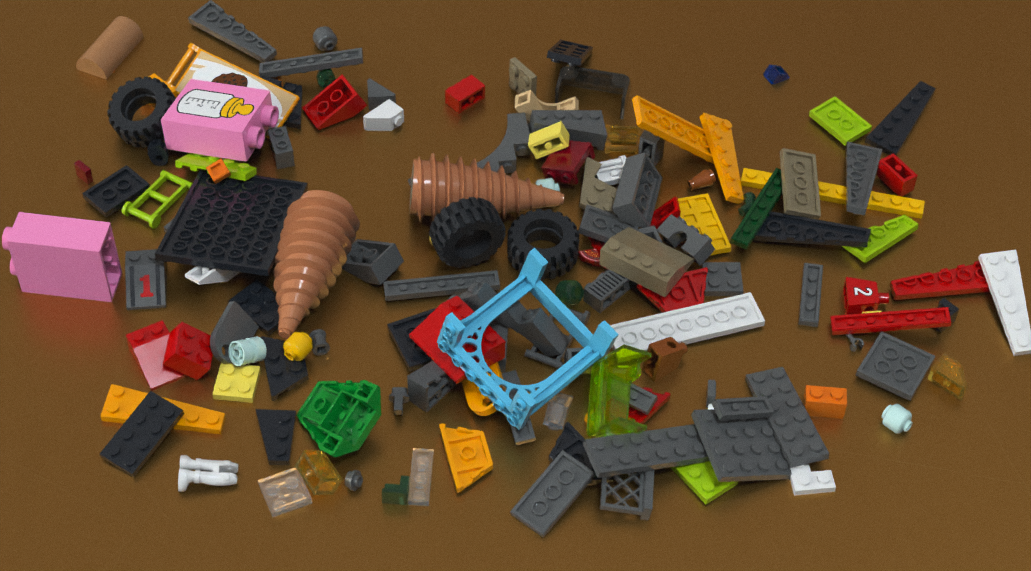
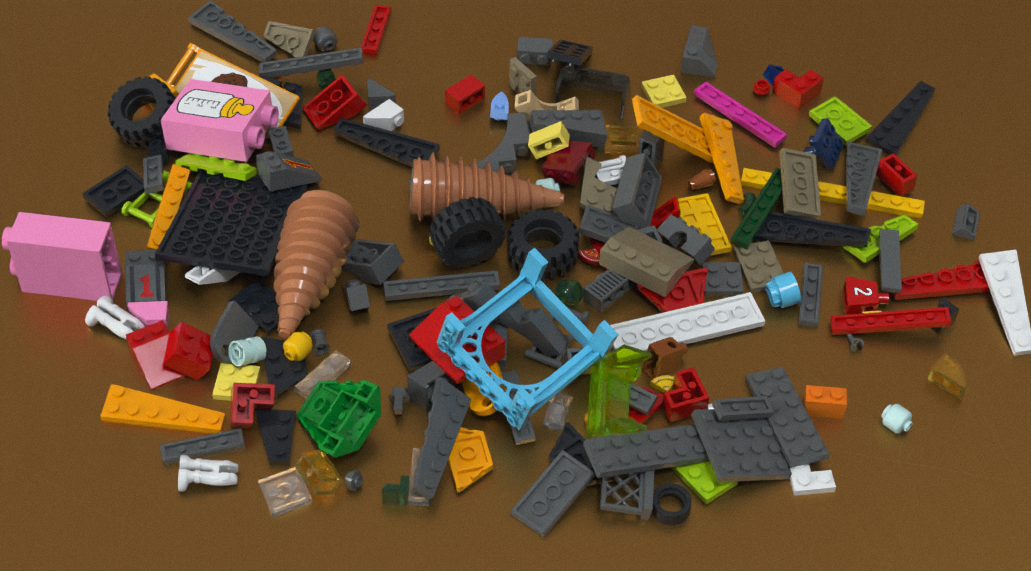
dark red tile [74,160,93,185] -> none
medium nougat brick [76,16,143,80] -> none
black plate [100,391,184,477] -> none
orange tile [206,158,231,184] -> none
dark grey tile [706,380,716,408] -> none
dark grey plate [856,331,936,401] -> none
none -> white piece [85,295,145,340]
none -> bright pink slope [128,301,170,330]
none -> dark grey plate [143,155,164,194]
none -> light orange plate [145,164,190,250]
none -> dark grey tile [160,428,246,466]
none -> red brick [230,382,275,429]
none -> dark grey slope [256,151,322,191]
none -> dark tan wing [263,21,315,58]
none -> clear plate [295,350,351,399]
none -> black wing [334,118,440,167]
none -> dark grey slope [342,279,370,311]
none -> red tile [361,5,391,56]
none -> dark grey wing [412,377,471,499]
none -> light blue plate [490,92,509,121]
none -> dark grey brick [517,37,553,65]
none -> light yellow plate [641,75,687,108]
none -> yellow tile [650,375,675,393]
none -> black tyre [652,483,692,525]
none -> red brick [662,367,710,422]
none -> dark grey wedge [681,25,717,78]
none -> dark pink plate [694,82,787,148]
none -> dark tan plate [733,241,784,293]
none -> red plate [753,79,771,95]
none -> medium azure piece [766,272,801,309]
none -> red brick [772,69,824,110]
none -> dark blue plate [804,118,843,169]
none -> dark grey tile [879,229,902,293]
none -> dark grey slope [952,202,980,240]

